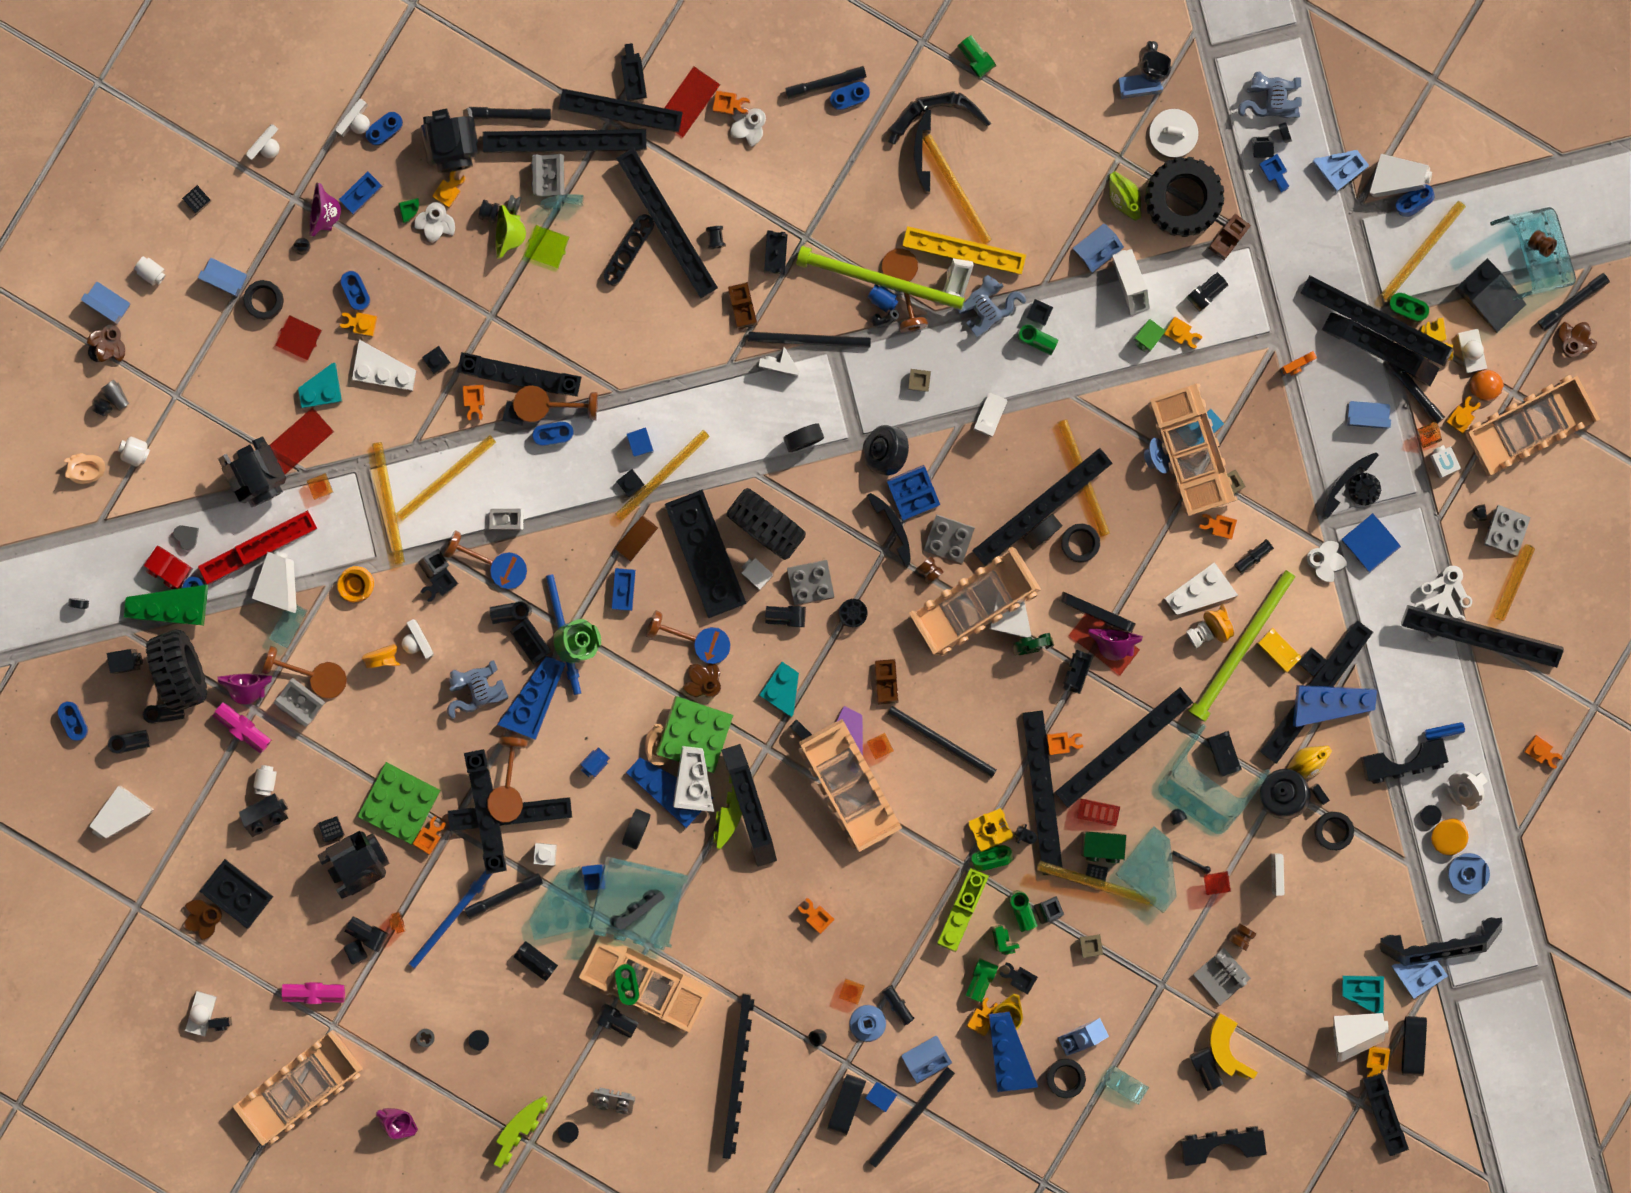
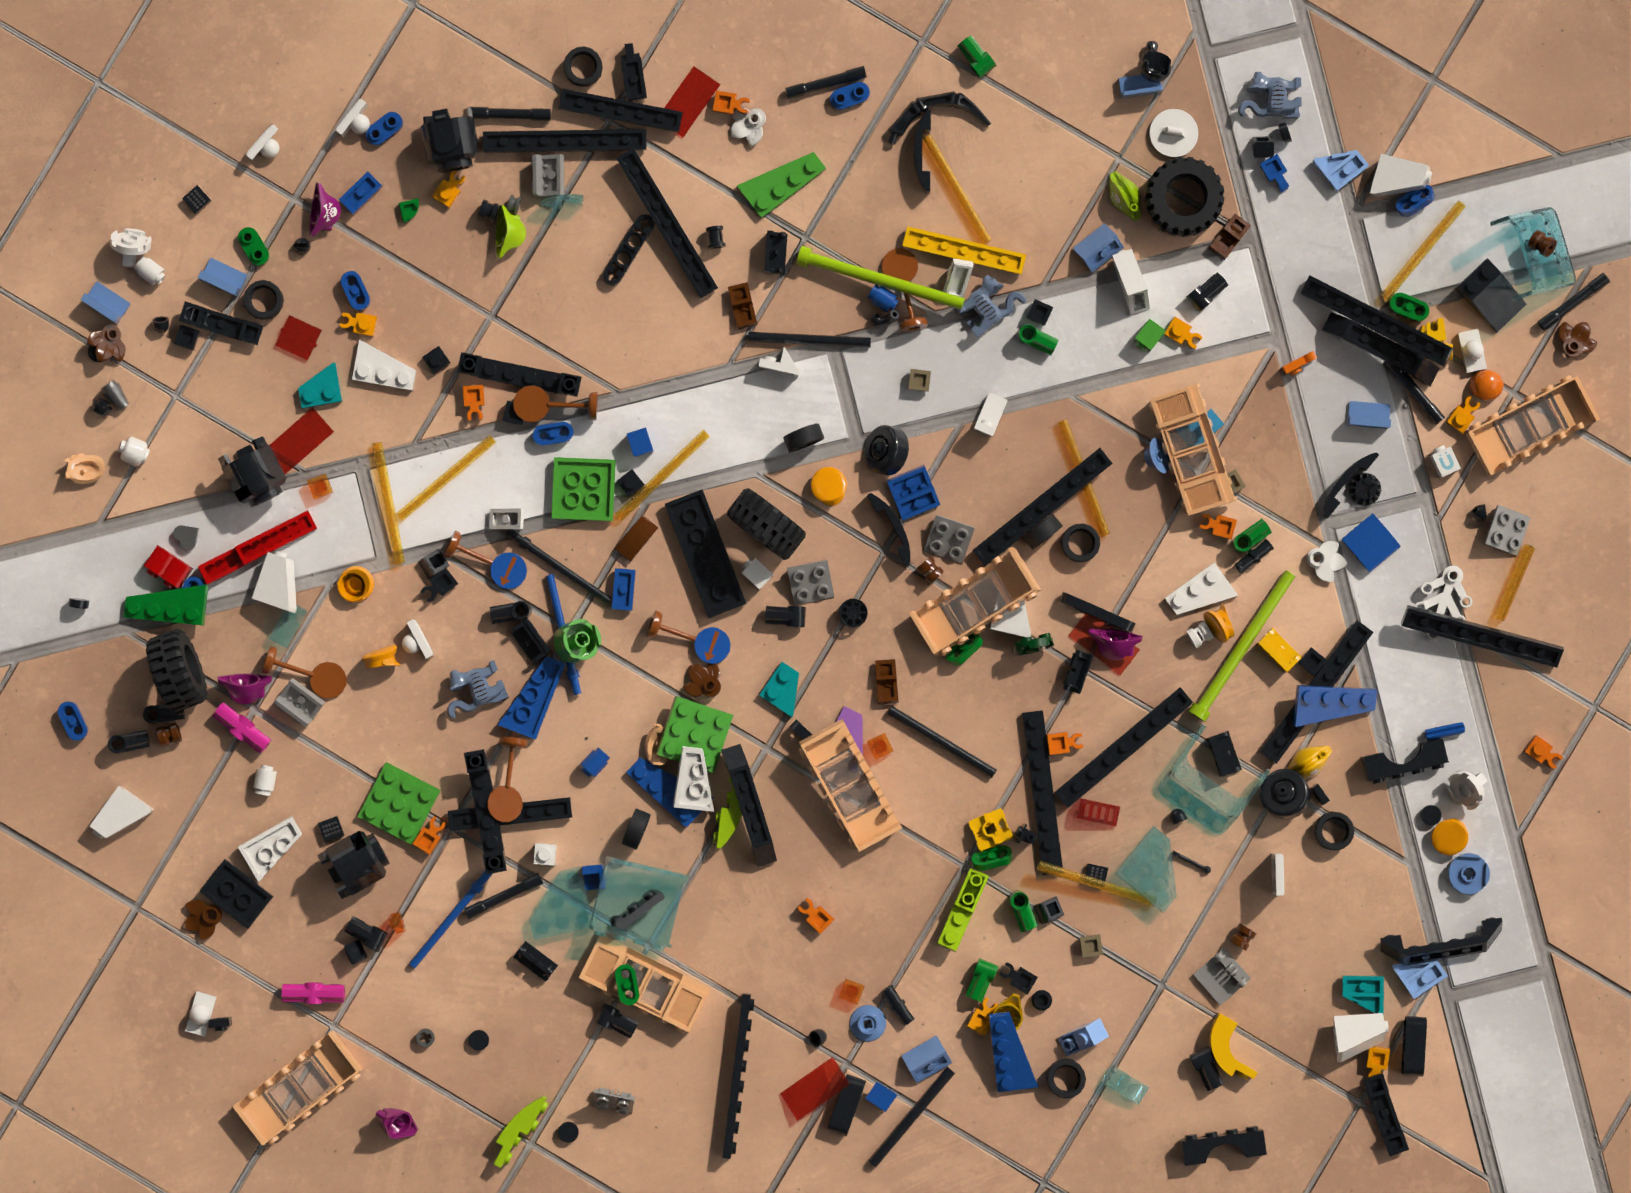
black brick [107,649,143,674] -> none
black brick [239,793,288,837] -> none
white plate [415,202,455,243] -> none
clear neon green piece [525,225,570,269] -> none
green bracket [991,925,1020,955] -> none
dark green brick [1081,831,1127,863] -> none
clear red panel [1203,871,1231,895] -> none
clear orange plate [1417,422,1442,448] -> none
none -> white tile [110,228,151,268]
none -> black hinge [152,316,169,333]
none -> reddish brown wheel [156,722,182,747]
none -> black plate [174,324,201,351]
none -> black slope [179,301,264,345]
none -> green plate [238,227,270,266]
none -> white wing [238,816,302,882]
none -> black bar [506,530,611,604]
none -> bright green plate [552,457,616,521]
none -> black tyre [563,46,603,87]
none -> bright green wing [737,152,826,218]
none -> clear red piece [780,1057,850,1121]
none -> light orange piece [811,467,847,506]
none -> green plate [946,633,983,666]
none -> black plate [1032,990,1052,1011]
none -> green piece [1231,518,1272,553]

